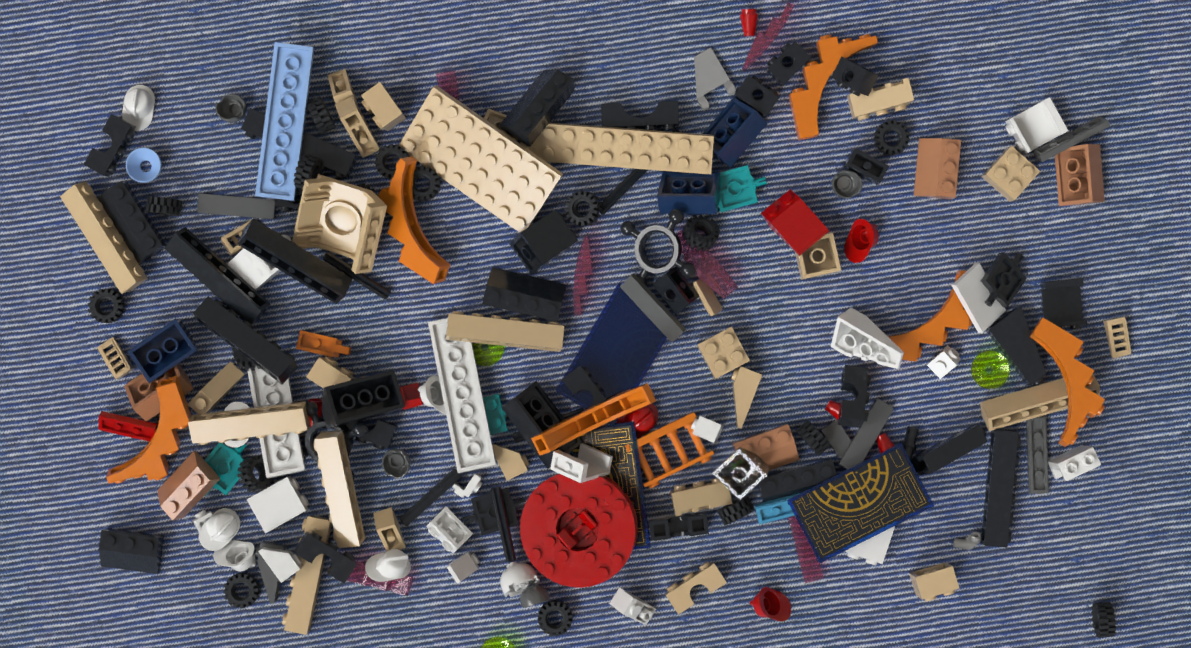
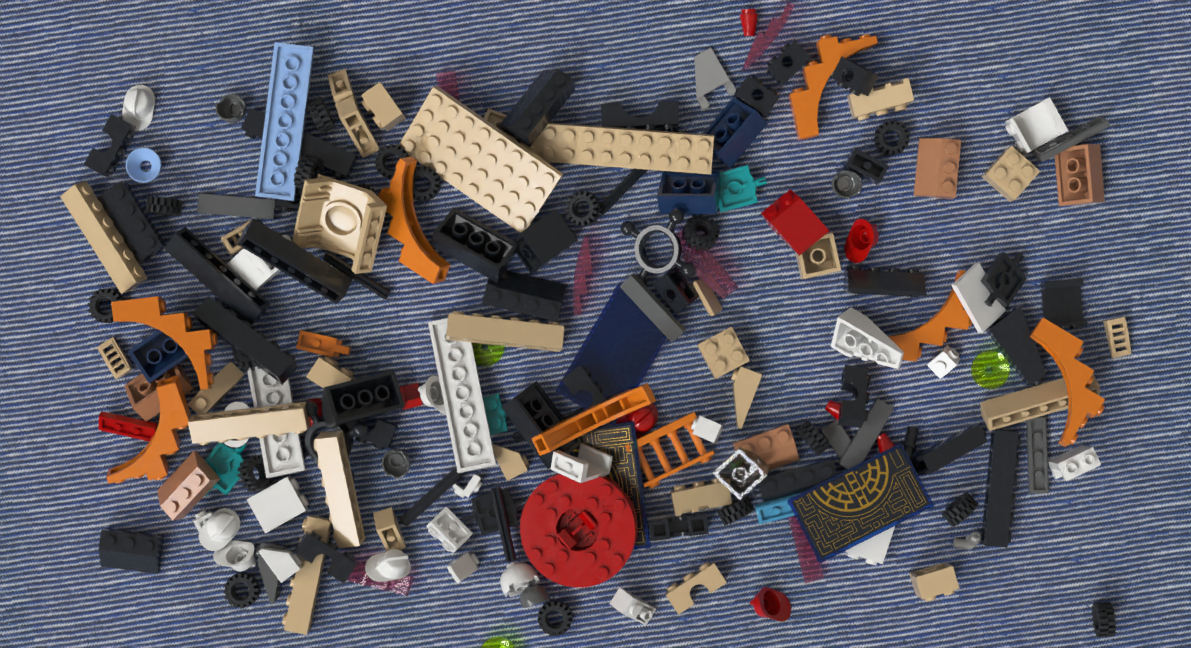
none -> orange arch [111,296,218,390]
none -> black slope [431,207,519,283]
none -> black slope [843,266,926,297]
none -> black tyre [942,492,978,527]

